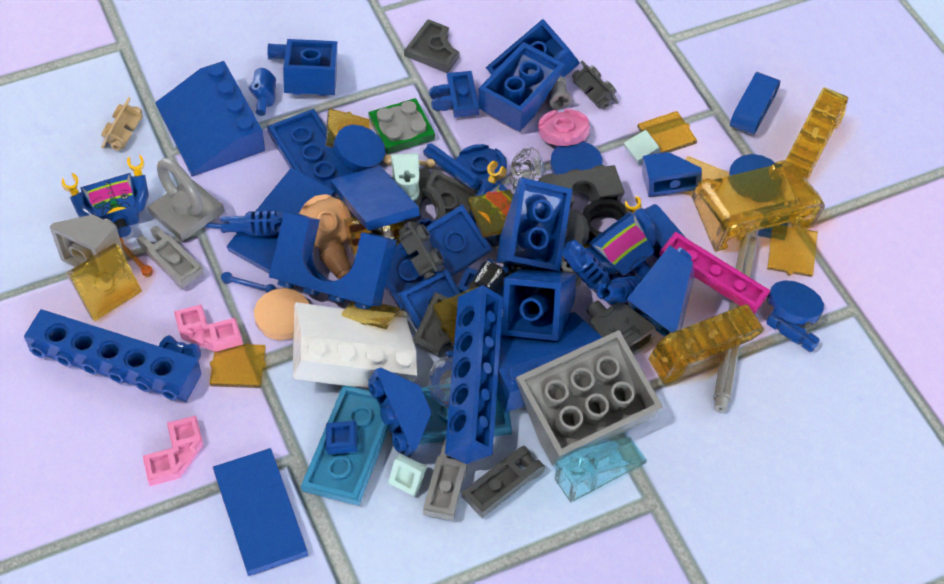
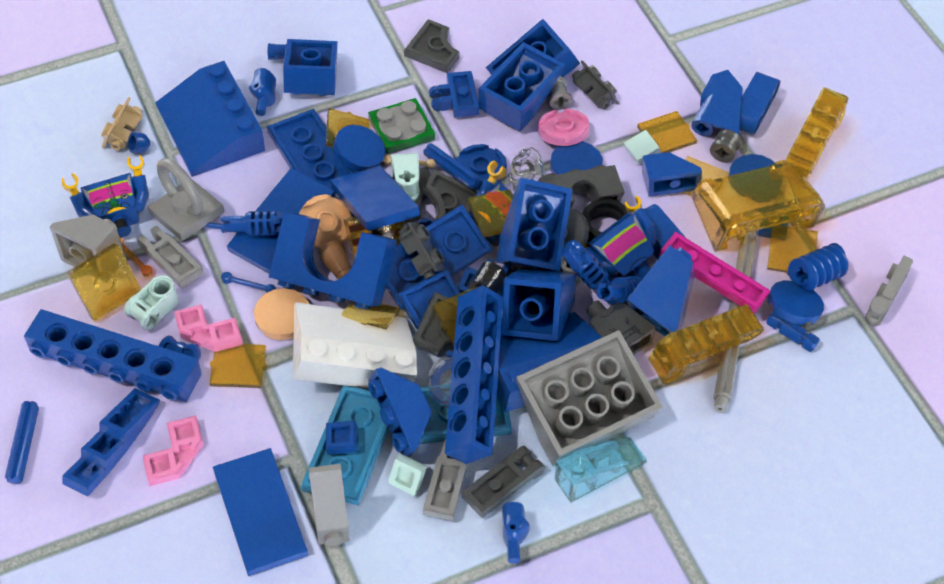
none -> blue axle [5,401,39,484]
none -> blue slope [62,388,160,497]
none -> light aqua piece [124,275,179,330]
none -> blue hinge [128,132,150,153]
none -> light grey slope [309,464,350,546]
none -> blue piece [502,502,530,564]
none -> blue panel [691,70,743,137]
none -> dark grey wheel [710,129,742,163]
none -> blue piece [788,243,849,291]
none -> light grey hinge [865,255,913,327]

